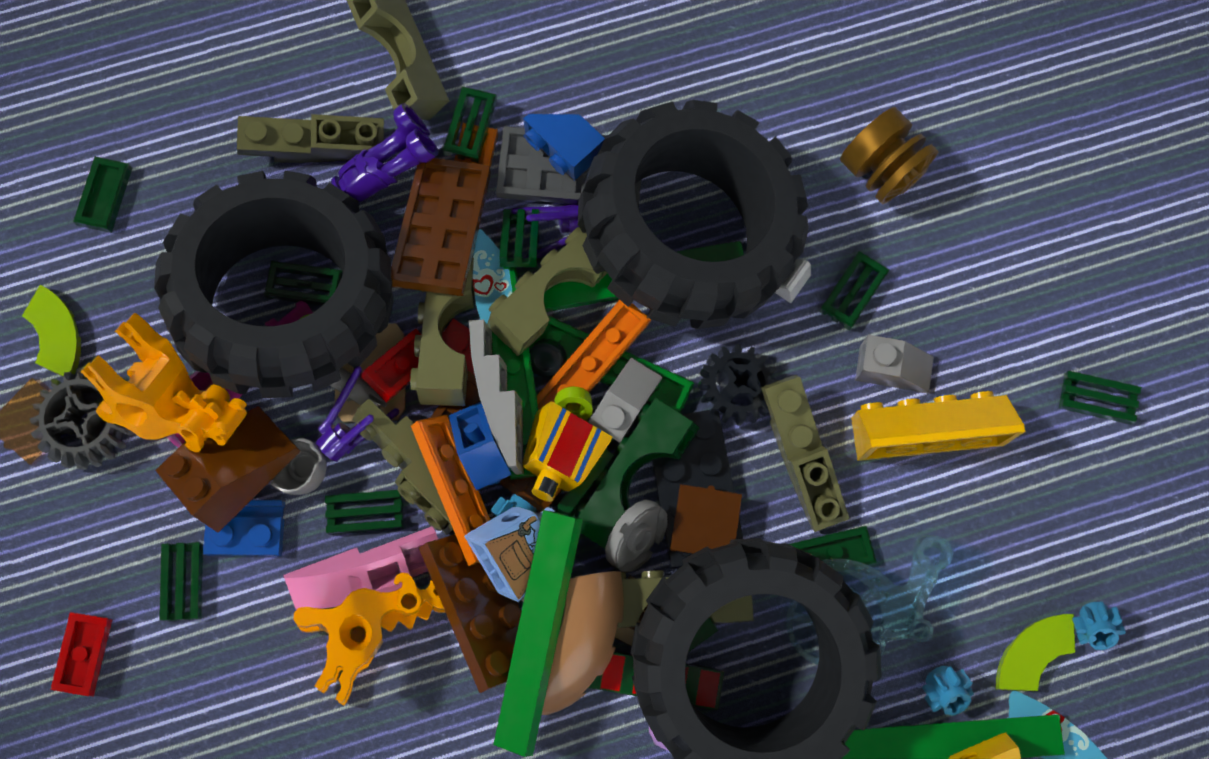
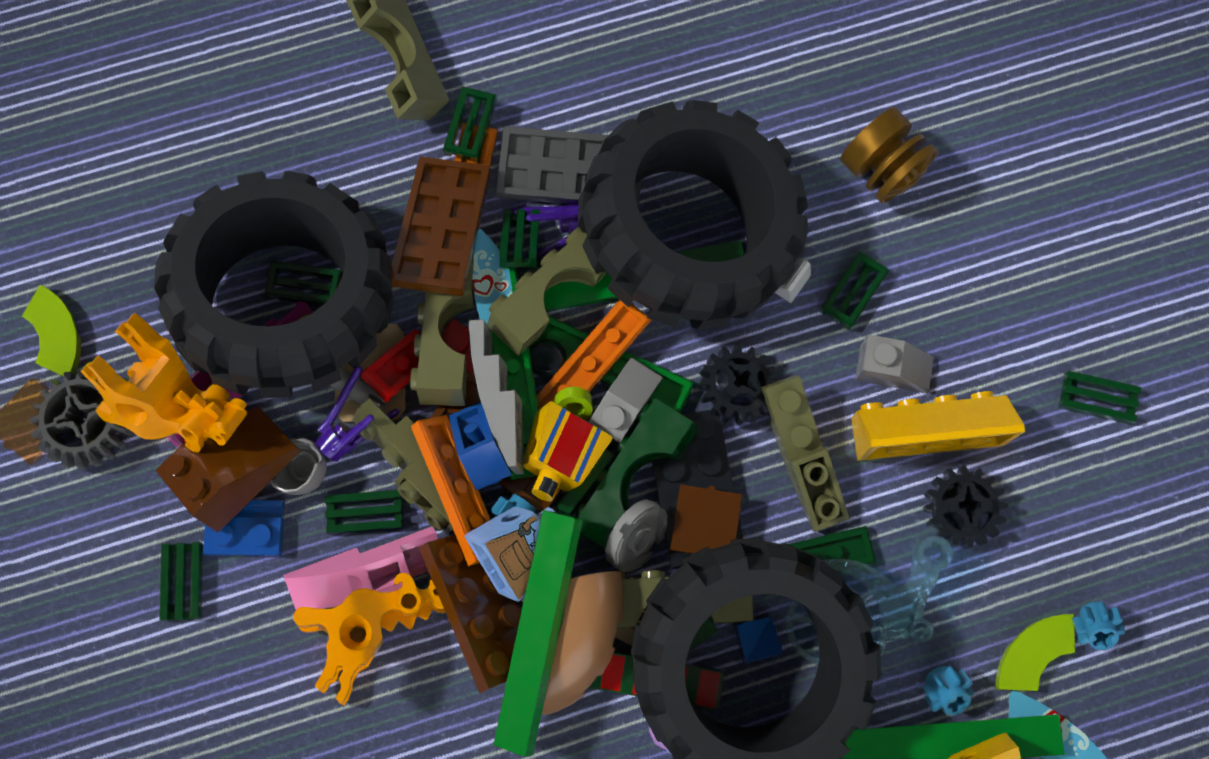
red plate [50,612,113,697] -> none
dark green tile [73,156,133,233] -> none
olive slope [237,114,384,163] -> none
dark purple piece [331,103,438,203] -> none
blue slope [523,114,605,181] -> none
none -> blue slope [734,617,783,664]
none -> black gear [922,465,1009,549]

